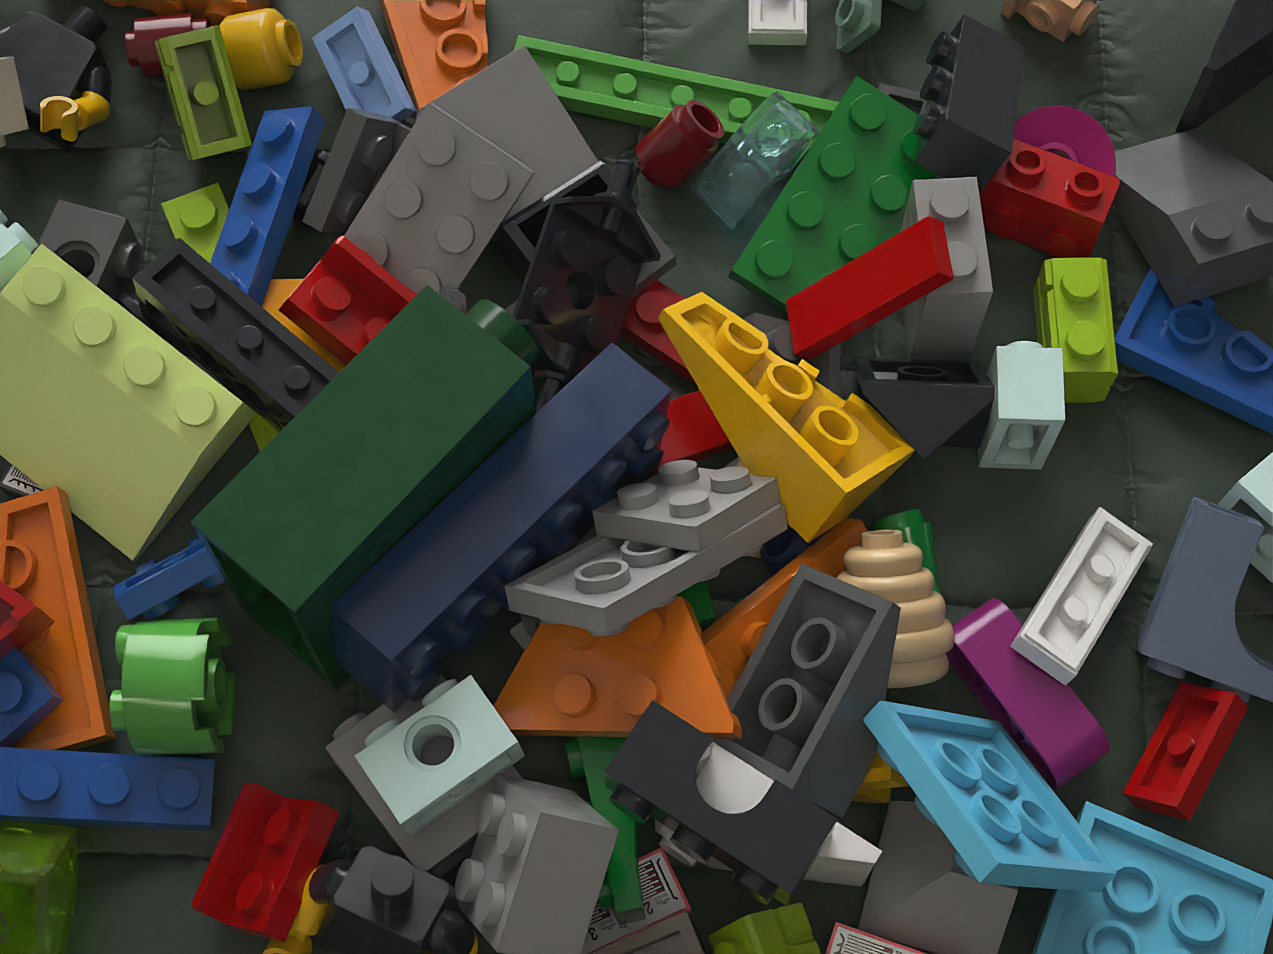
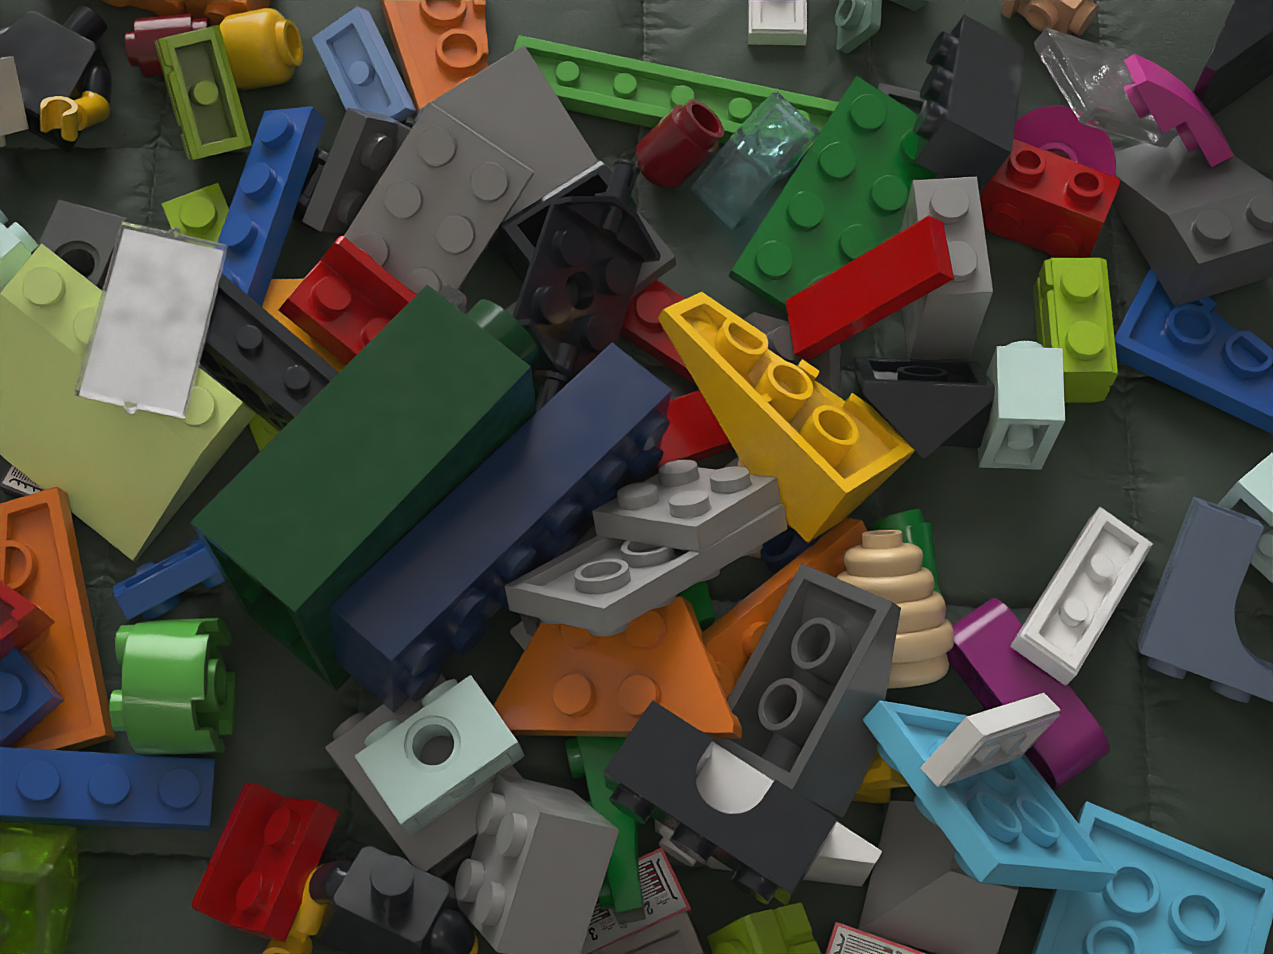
red plate [1123,682,1248,821] -> none
none -> clear piece [75,221,228,419]
none -> white tile [920,693,1061,787]
none -> clear plate [1034,27,1178,148]
none -> dark pink slope [1123,54,1234,167]

